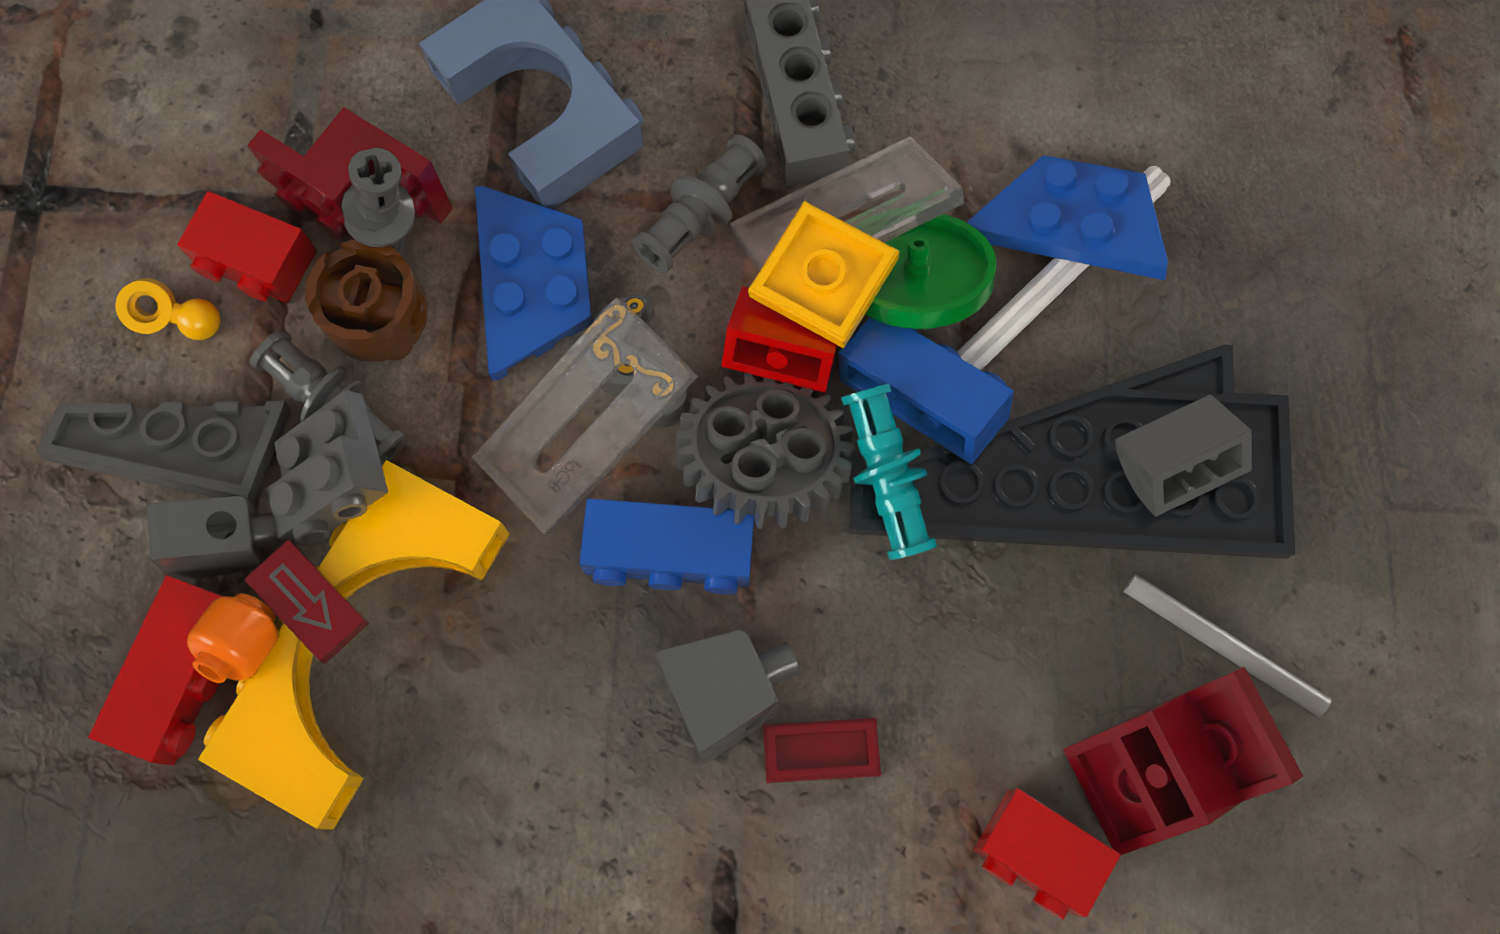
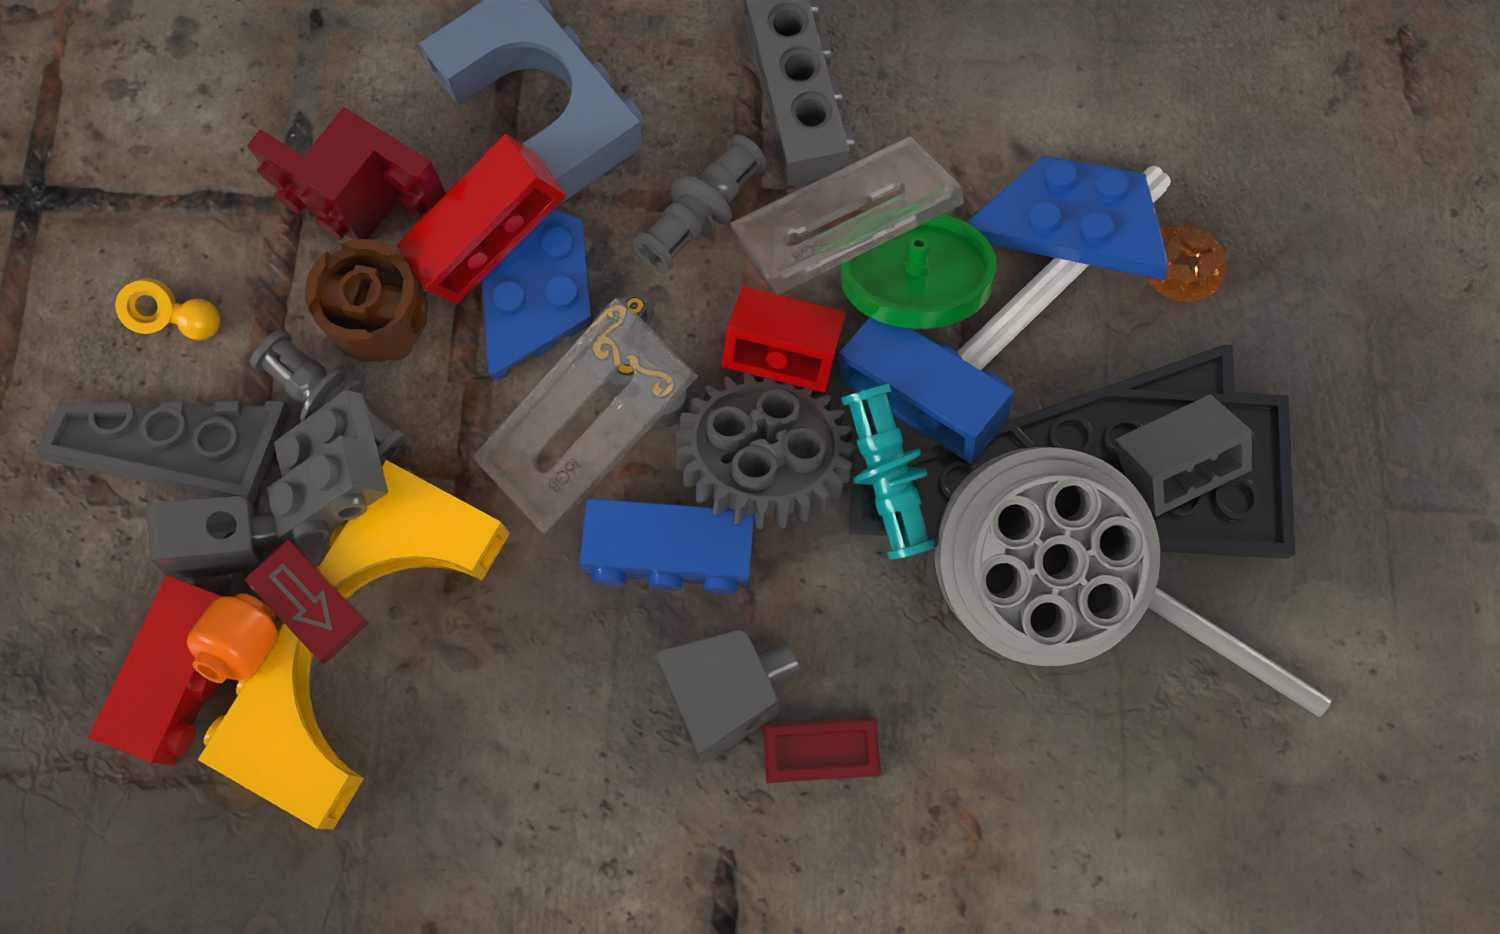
red brick [177,191,317,303] -> none
dark grey piece [342,148,415,258] -> none
yellow plate [748,201,900,348] -> none
red brick [973,788,1121,920] -> none
dark red bracket [1063,667,1304,855] -> none
none -> red brick [396,134,567,304]
none -> light grey wheel [934,447,1160,666]
none -> clear orange gear [1147,221,1230,303]

